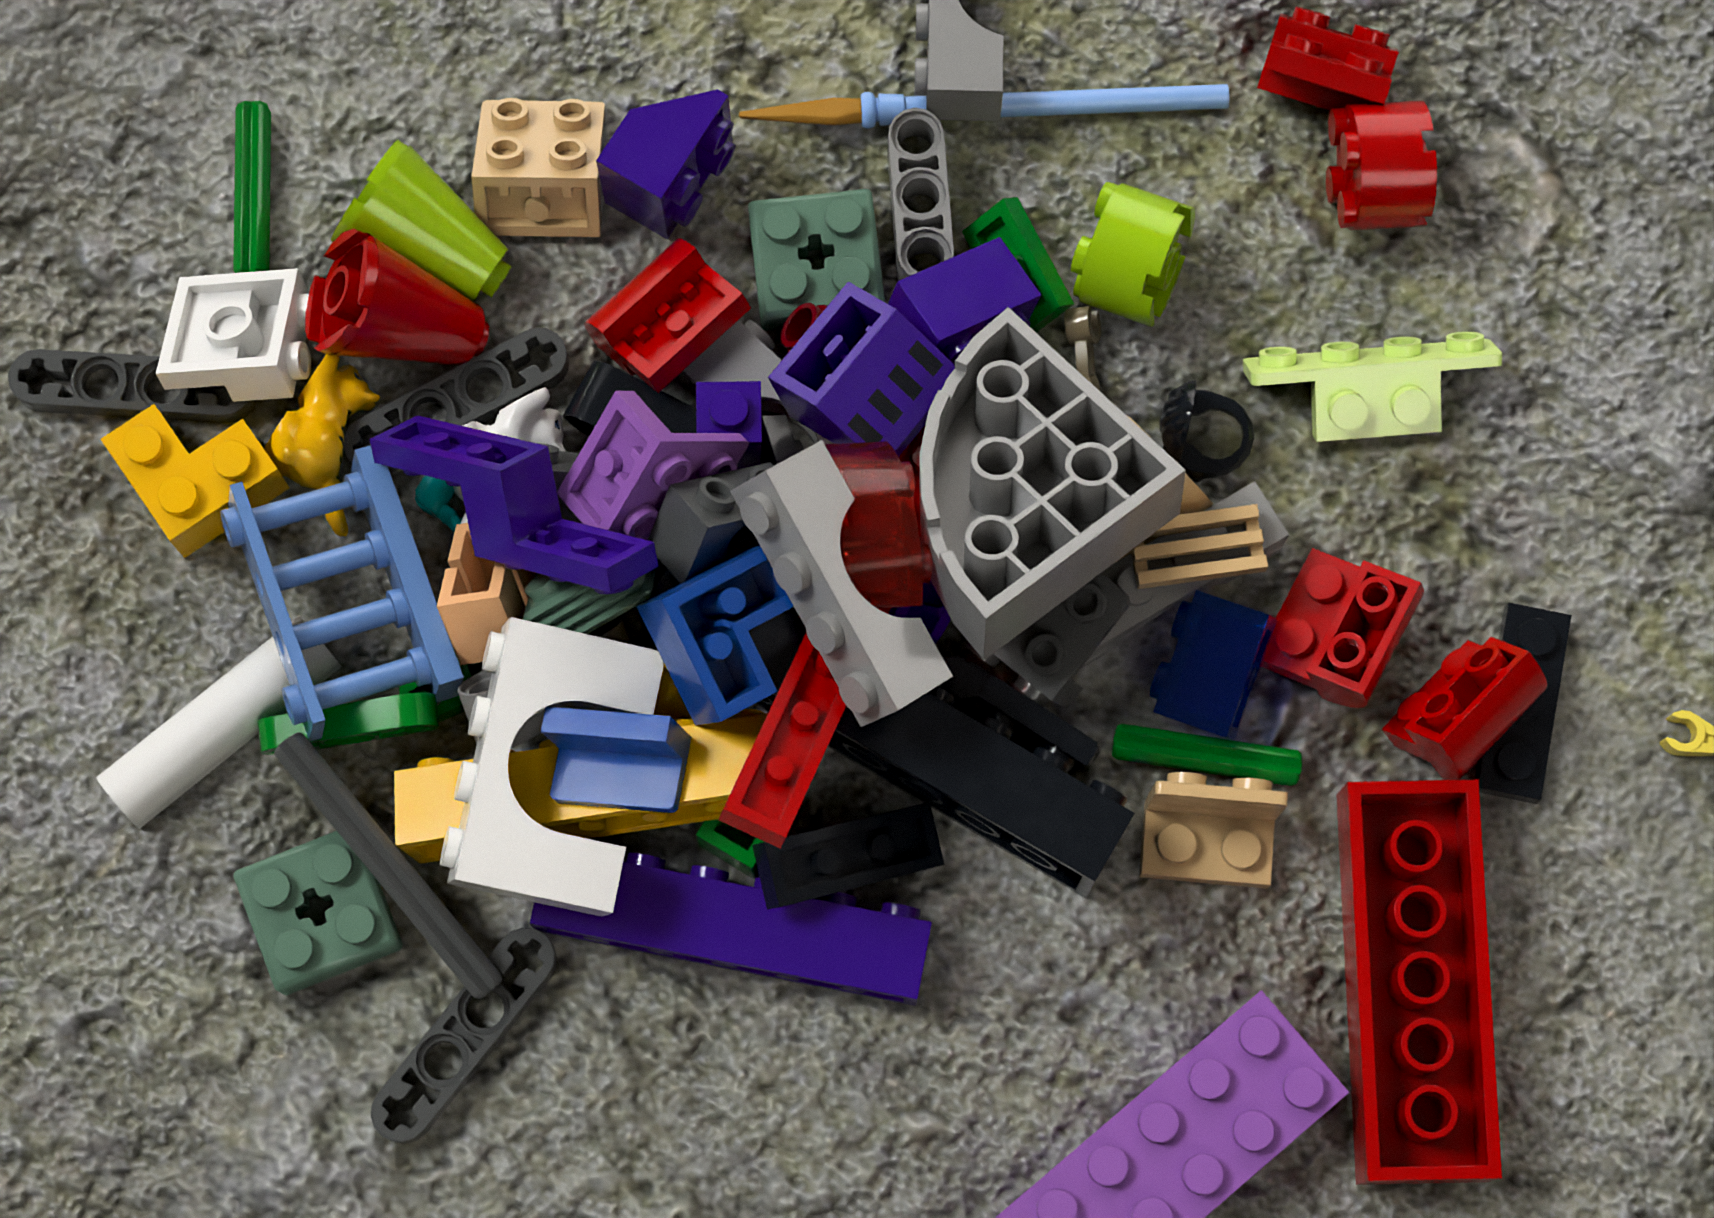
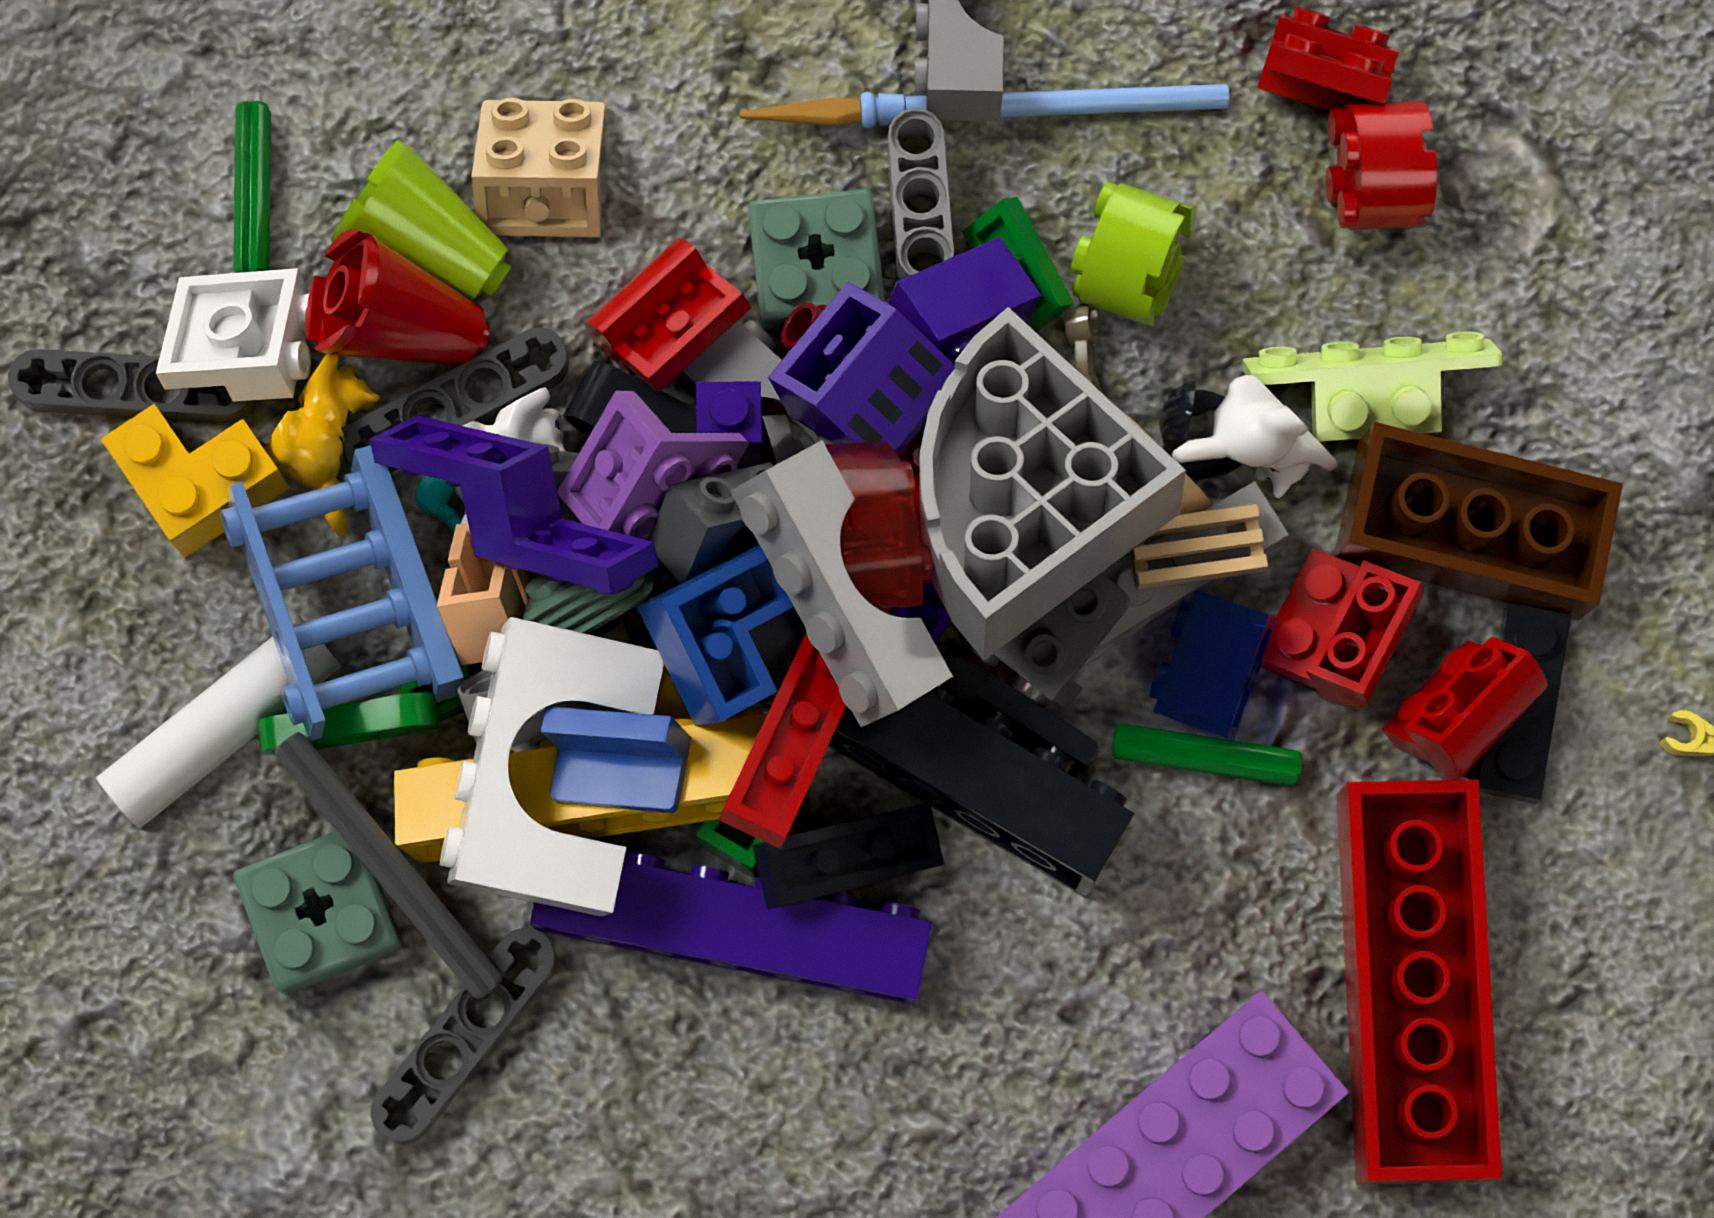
dark purple slope [596,89,736,240] -> none
tan bracket [1139,772,1288,889] -> none
none -> white animal [1172,375,1339,498]
none -> reddish brown brick [1334,422,1623,620]

